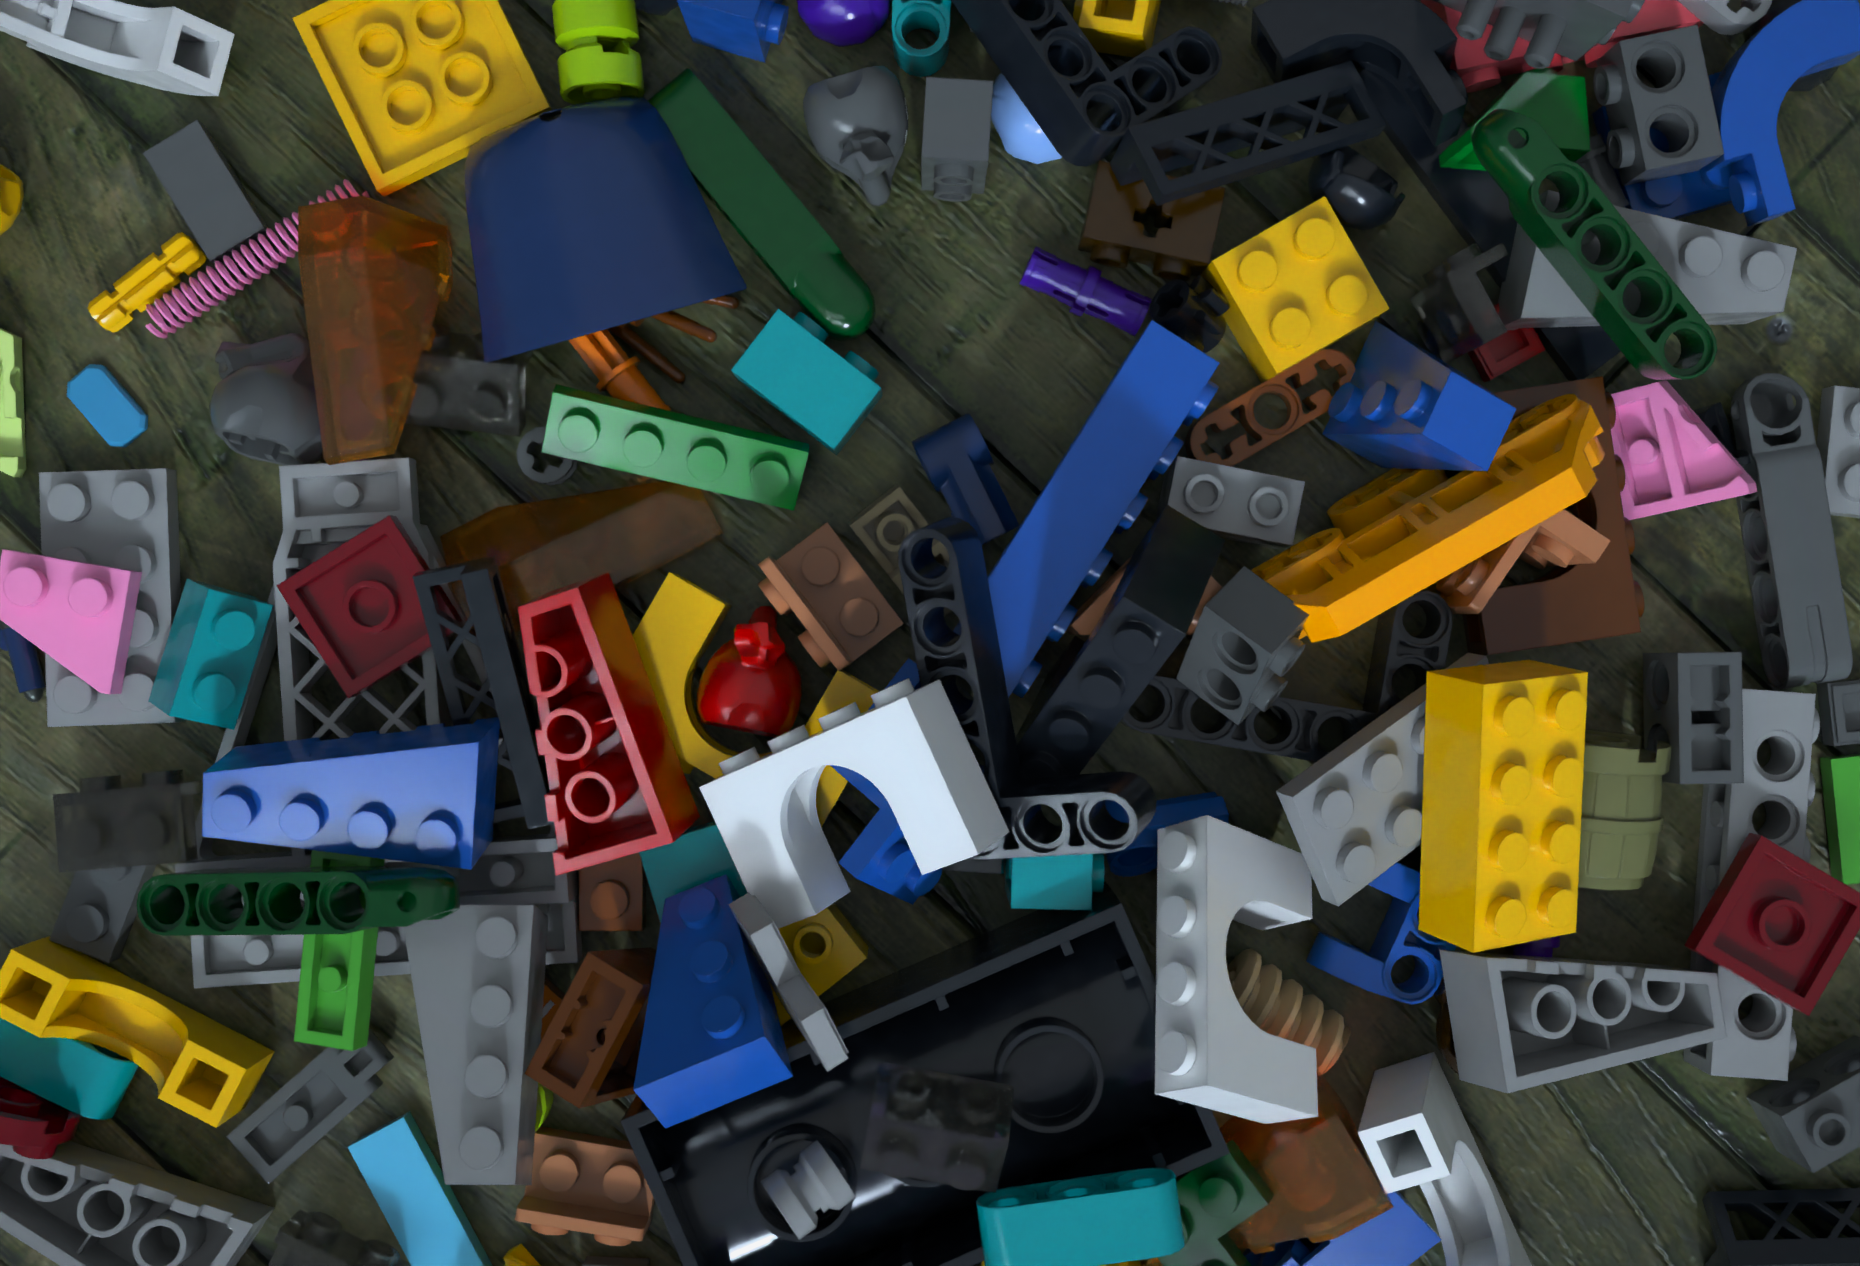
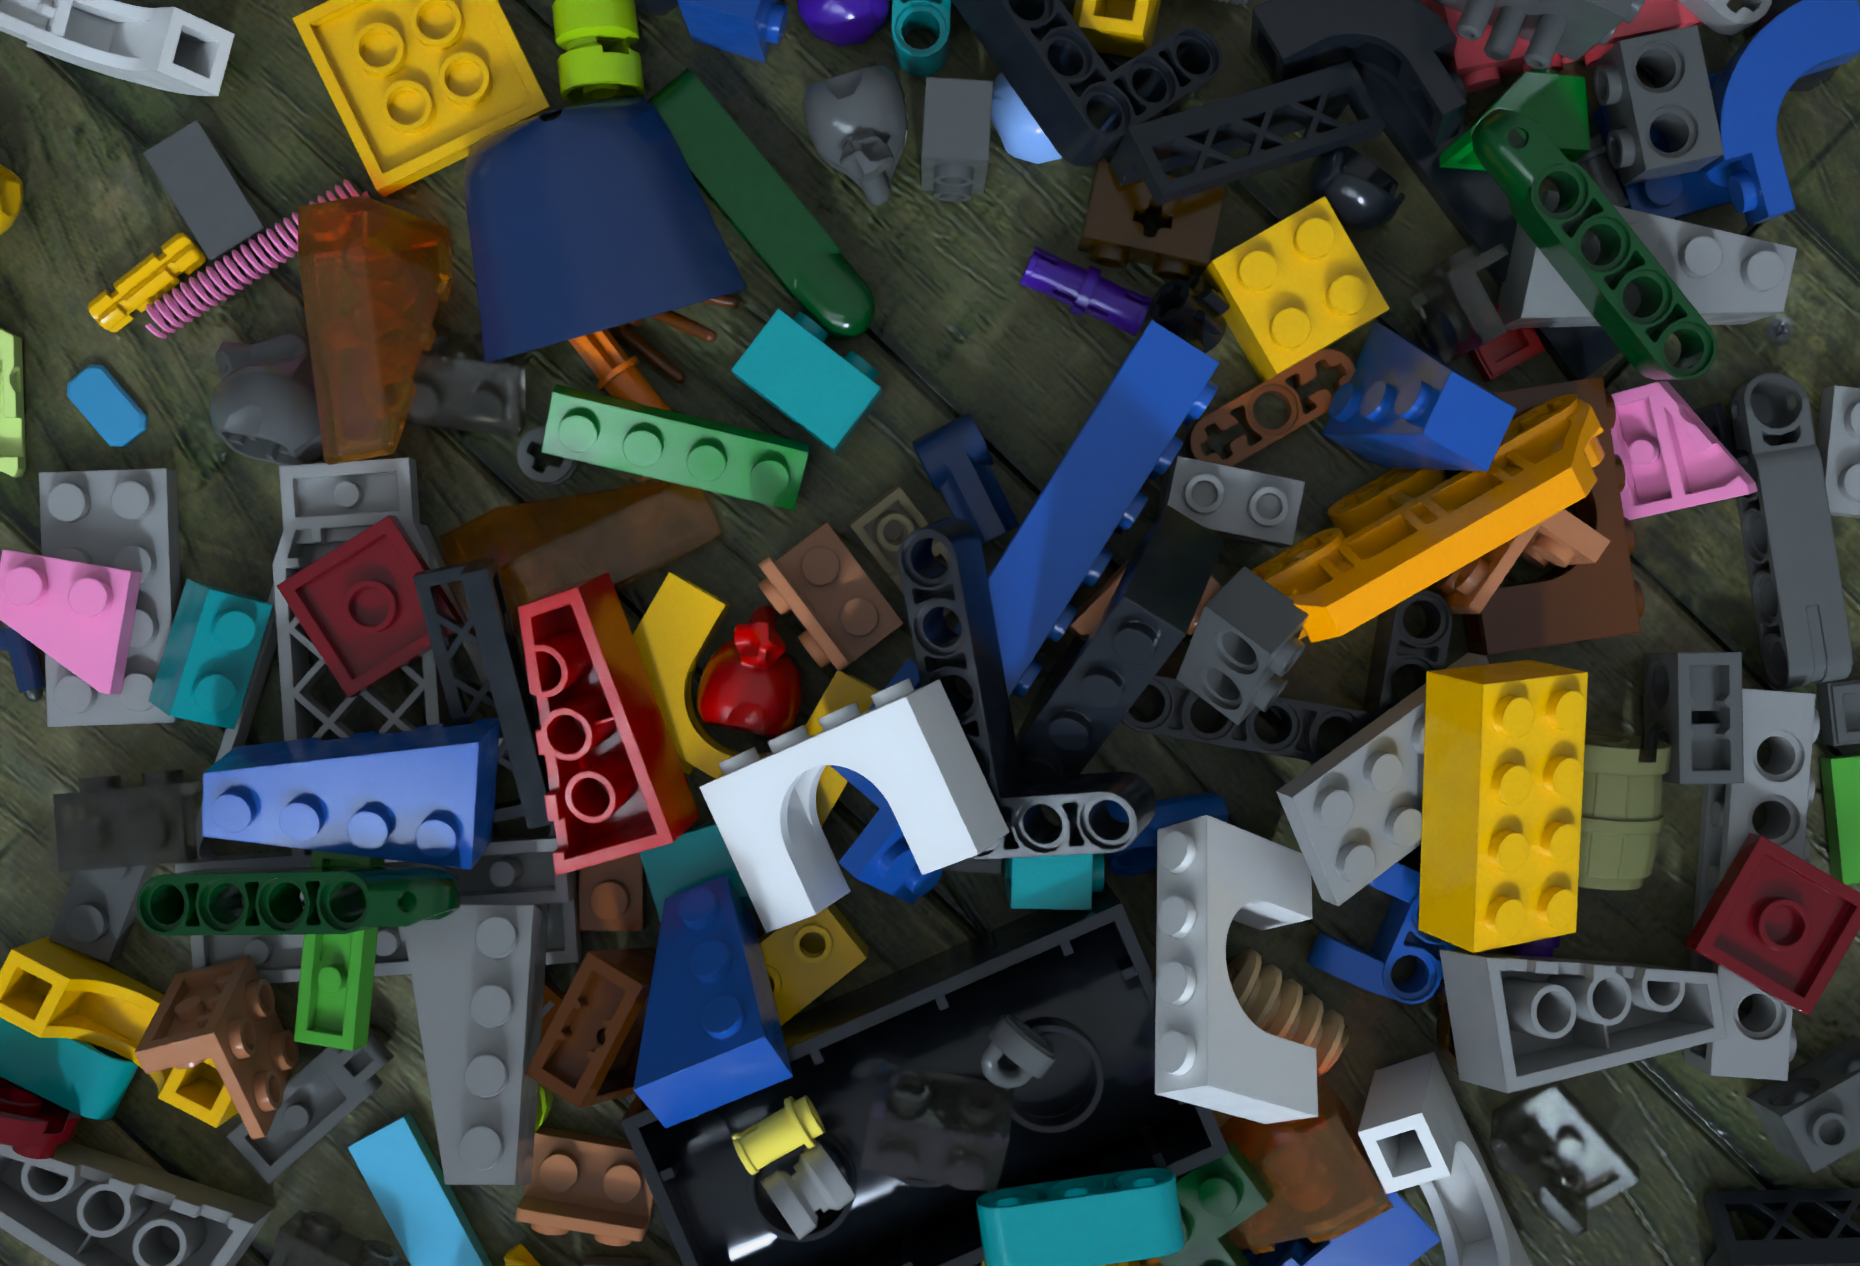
light grey tile [728,892,849,1072] -> none
none -> nougat bracket [135,956,299,1140]
none -> light yellow pin [732,1095,825,1175]
none -> dark grey tile [980,1014,1056,1089]
none -> clear smoke bracket [1489,1080,1640,1238]

